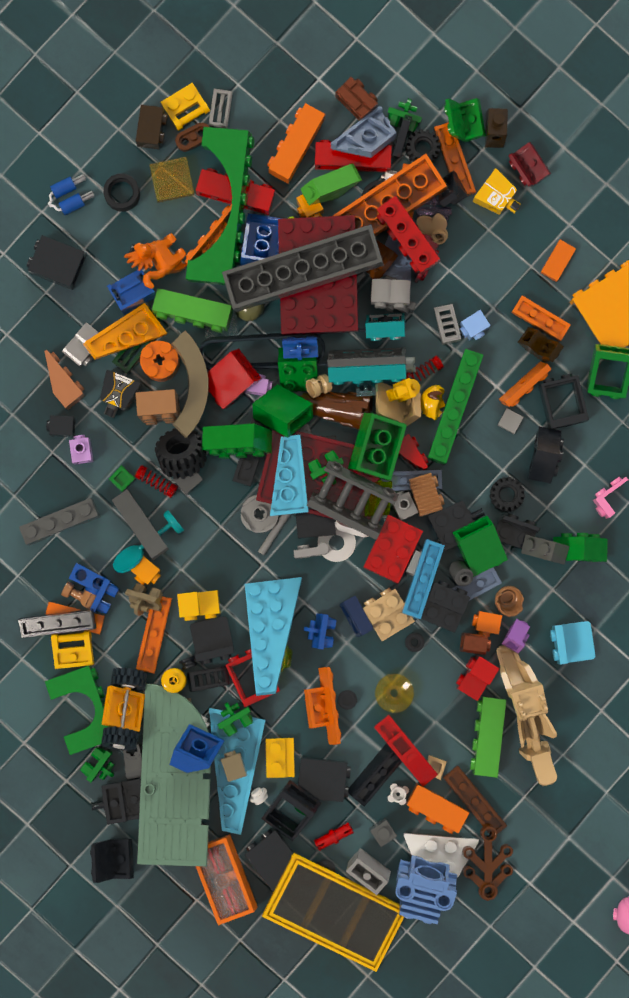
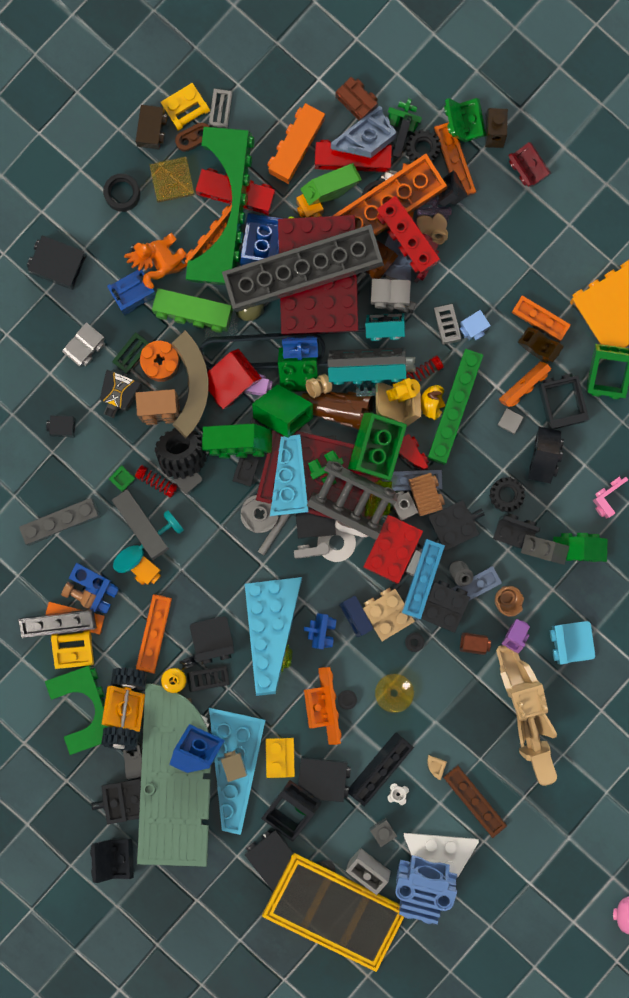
nougat slope [44,350,85,410] -> none
blue piece [48,174,94,215] -> none
lavender brick [69,435,94,465] -> none
green hips [80,746,115,783] -> none
light orange wing [83,303,167,360] -> none
dark tan hips [125,583,163,616] -> none
yellow brick [177,590,221,621] -> none
clear brick [196,834,258,925] -> none
green hips [217,702,253,737] -> none
red window [226,649,280,707] -> none
white plate [250,787,268,805] -> none
red pin [314,822,354,851] -> none
red slope [374,714,438,787] -> none
orange brick [406,783,469,834] -> none
green brick [452,516,508,577] -> none
red brick [456,655,500,701] -> none
reddish brown plant [462,825,513,901] -> none
bright green brick [470,696,506,778] -> none
orange brick [472,611,502,637] -> none
yellow torso [473,168,521,215] -> none
orange tile [540,240,576,282] -> none

